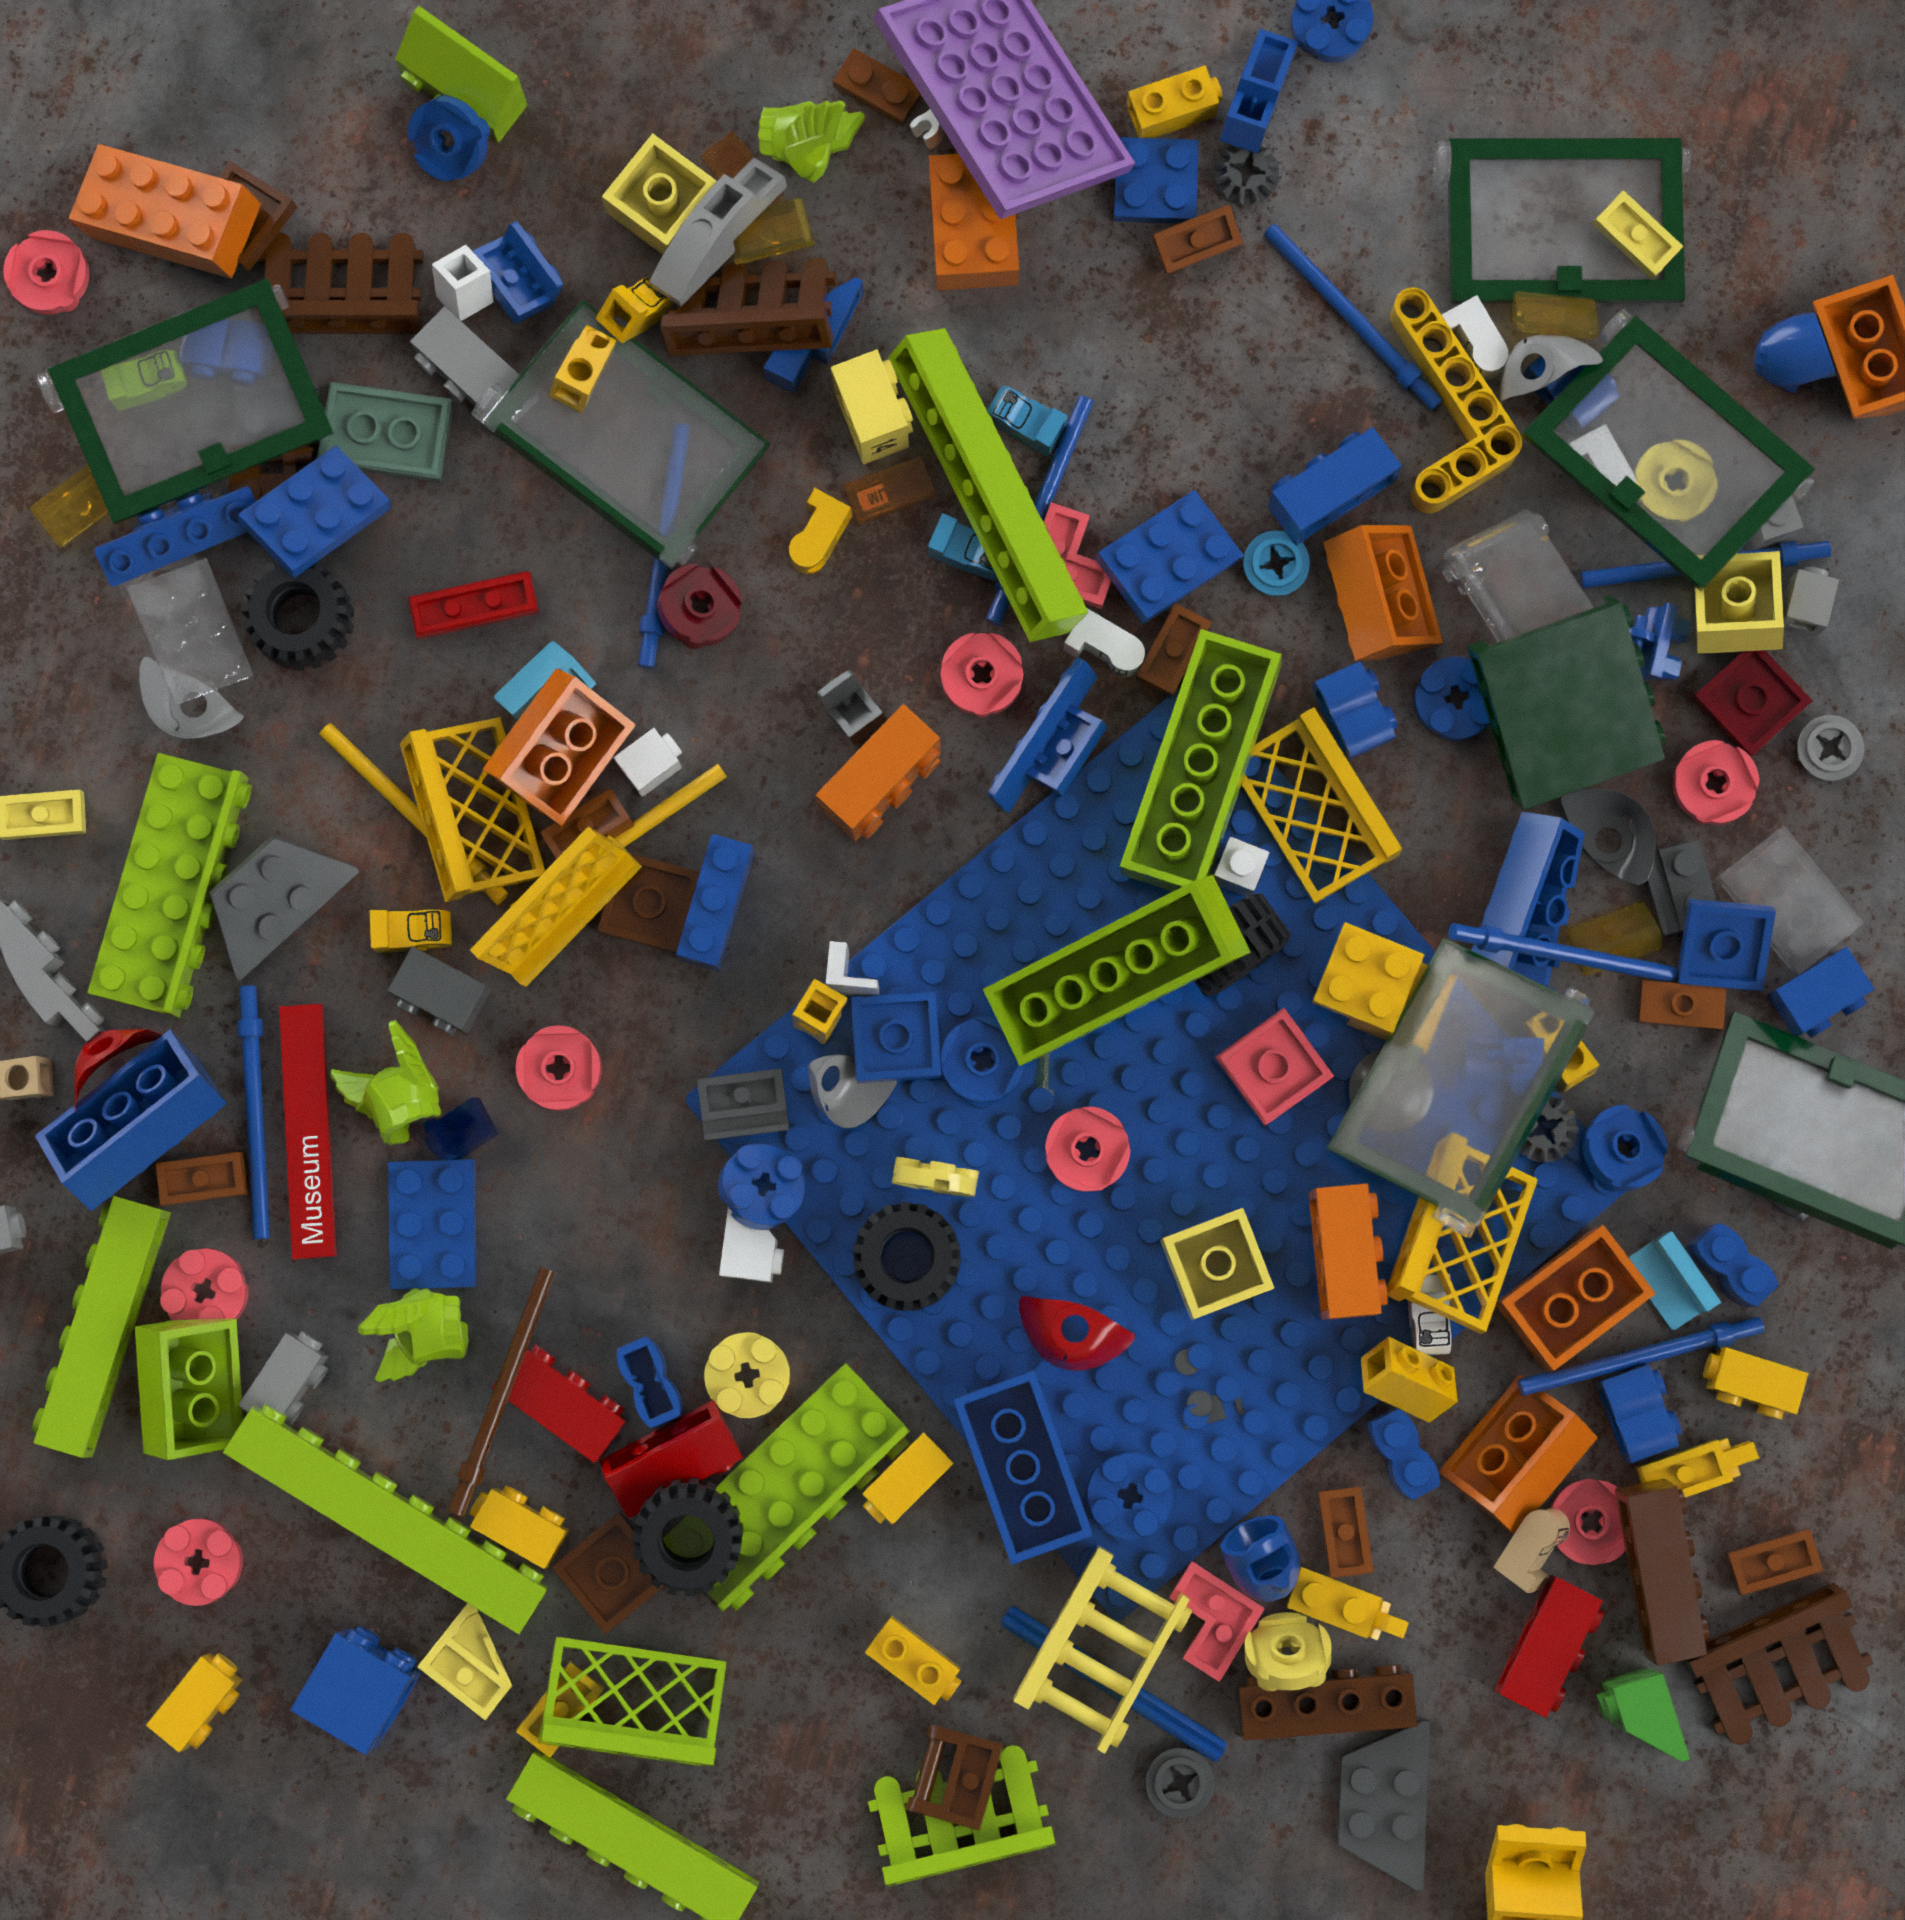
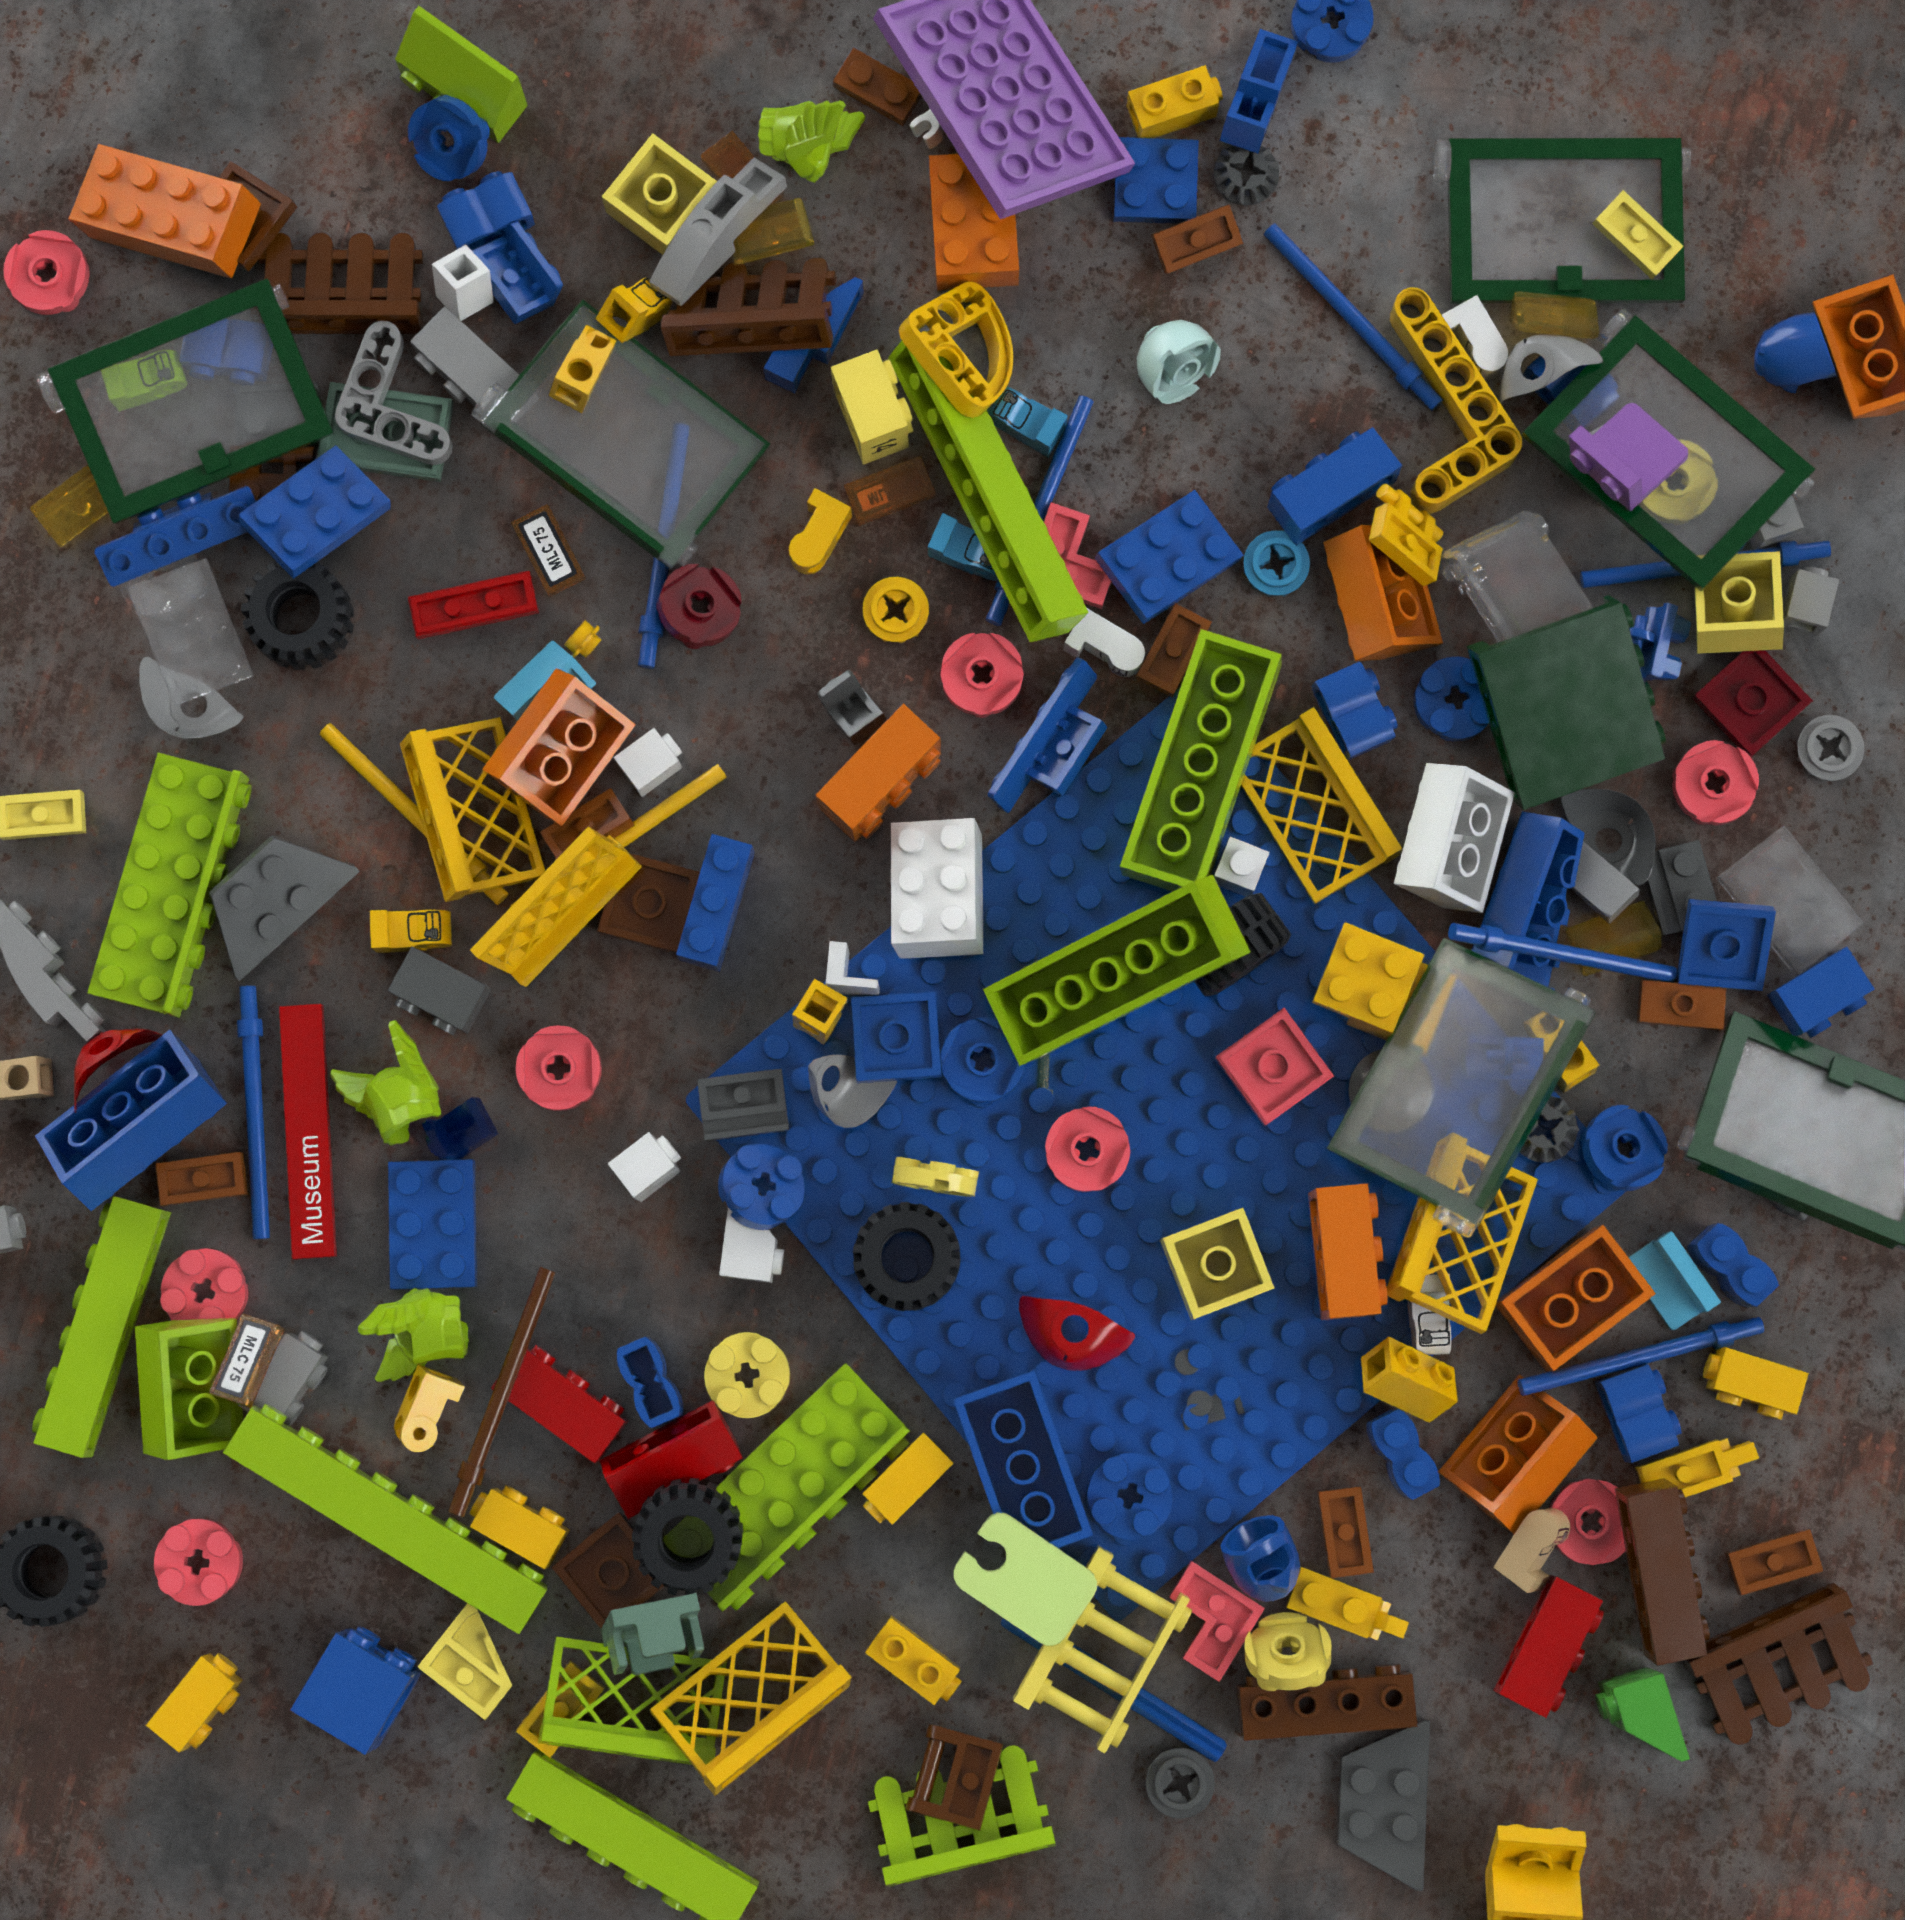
none -> tile [209,1313,285,1409]
none -> light grey beam [335,321,453,465]
none -> yellow leg [394,1364,465,1452]
none -> blue brick [437,171,535,251]
none -> tile [511,504,586,598]
none -> yellow plate [564,620,602,658]
none -> sand green panel [601,1593,704,1675]
none -> white brick [608,1132,681,1202]
none -> yellow fence [650,1601,852,1796]
none -> yellow gear [863,577,929,643]
none -> white brick [891,818,983,959]
none -> yellow beam [899,281,1013,418]
none -> yellowish green piece [953,1513,1097,1646]
none -> light aqua cylinder [1137,320,1221,404]
none -> yellow plate [1369,484,1443,586]
none -> white brick [1394,763,1515,913]
none -> medium lavender bracket [1569,403,1688,511]
none -> light grey slope [1571,842,1639,924]

